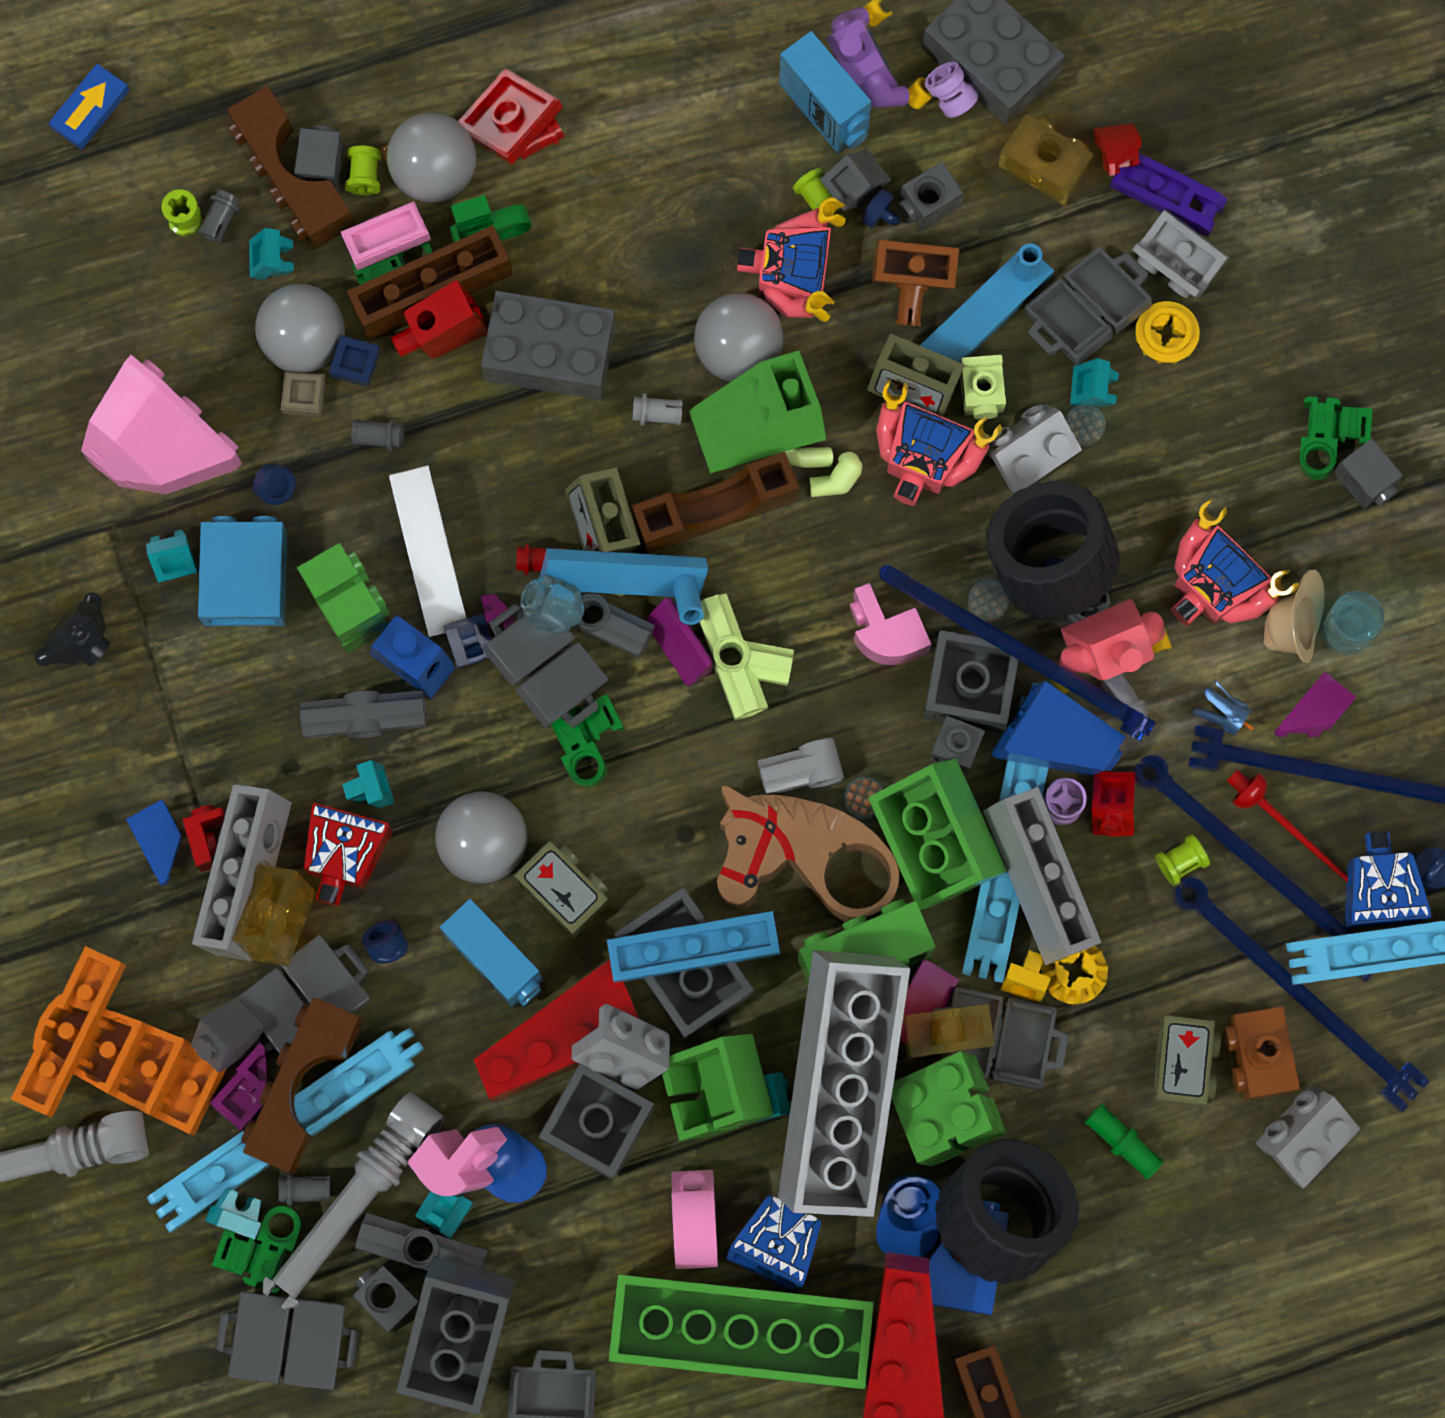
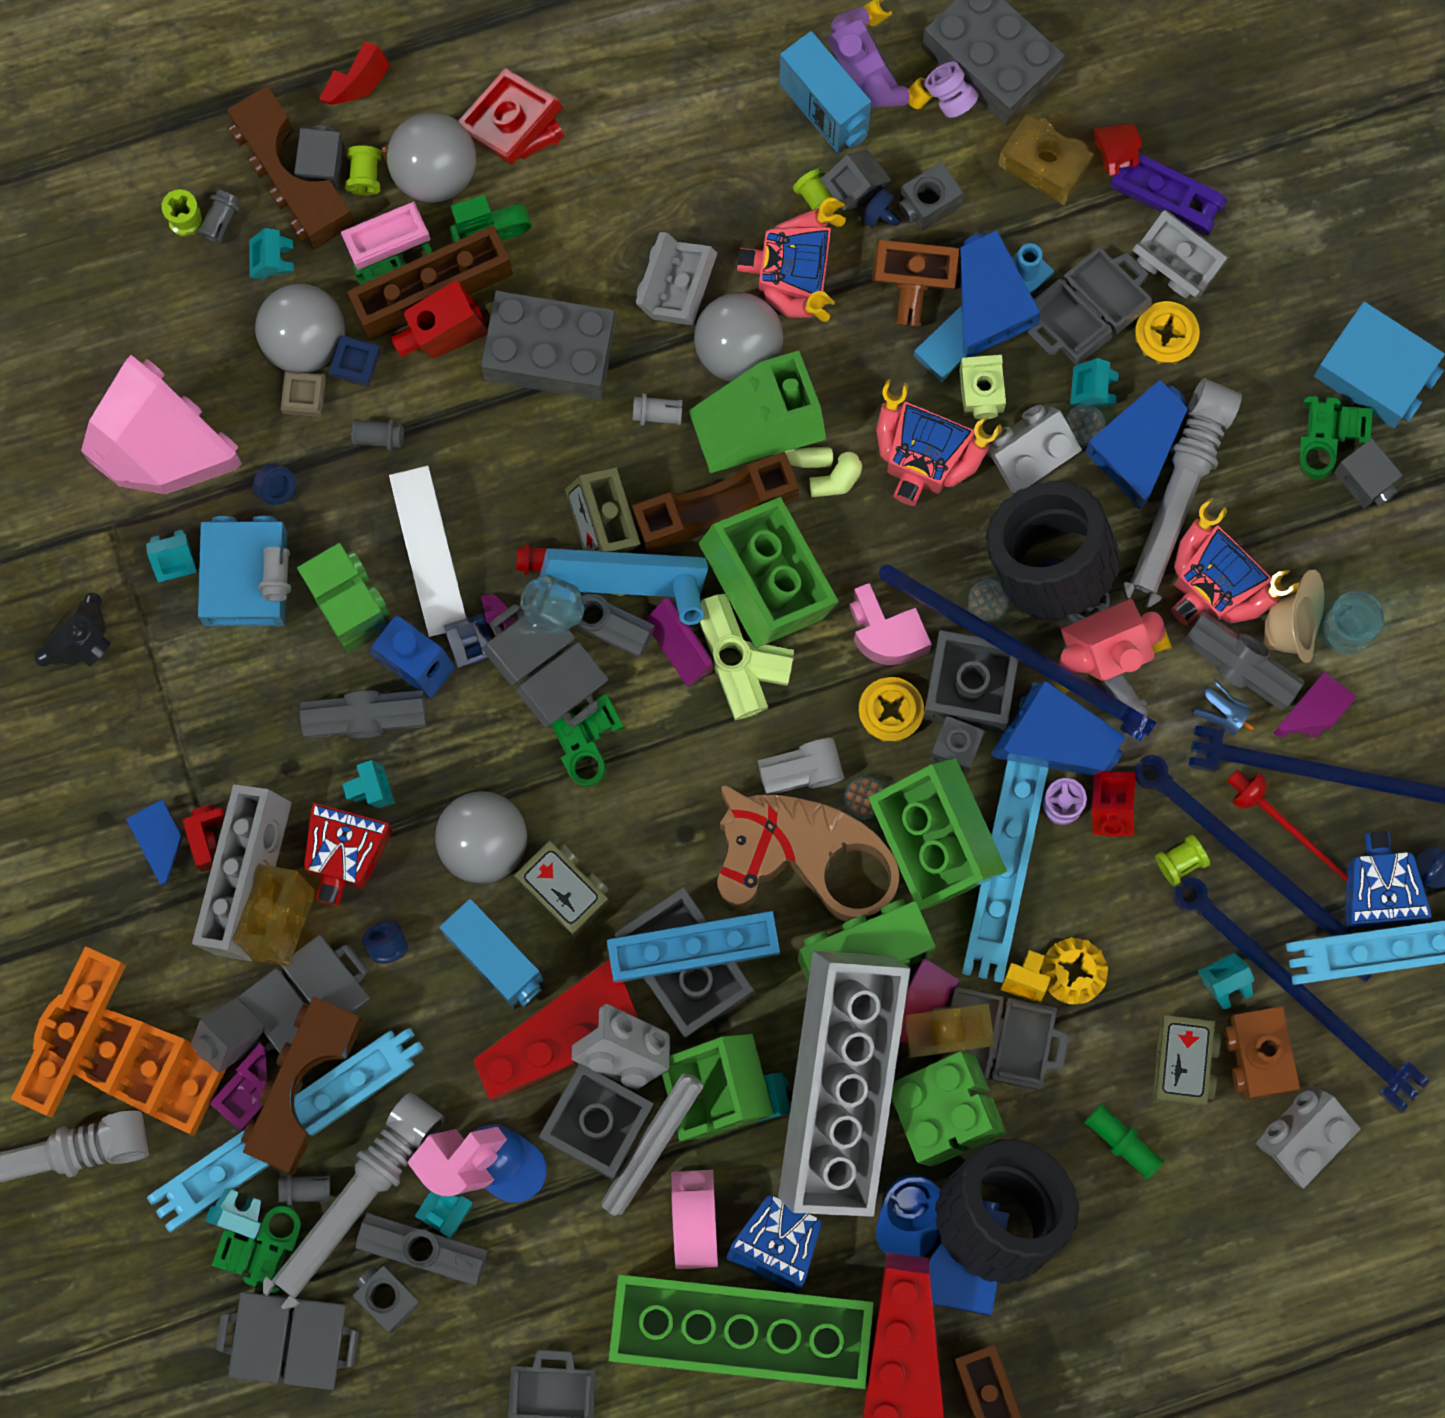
blue tile [48,64,130,150] -> none
dark grey brick [396,1257,516,1415] -> none
olive brick [867,333,965,417] -> none
light grey brick [983,787,1102,966] -> none
none -> light grey pin [258,547,291,602]
none -> red slope [319,41,390,105]
none -> light grey axle [601,1073,703,1216]
none -> light grey bracket [636,232,718,326]
none -> bright green brick [698,497,839,648]
none -> yellow gear [859,677,924,742]
none -> blue slope [960,230,1040,357]
none -> blue slope [1085,380,1188,510]
none -> light grey piece [1122,378,1242,607]
none -> dark grey piece [1182,610,1304,711]
none -> teal tile [1198,953,1255,1010]
none -> dark azure brick [1314,302,1445,429]

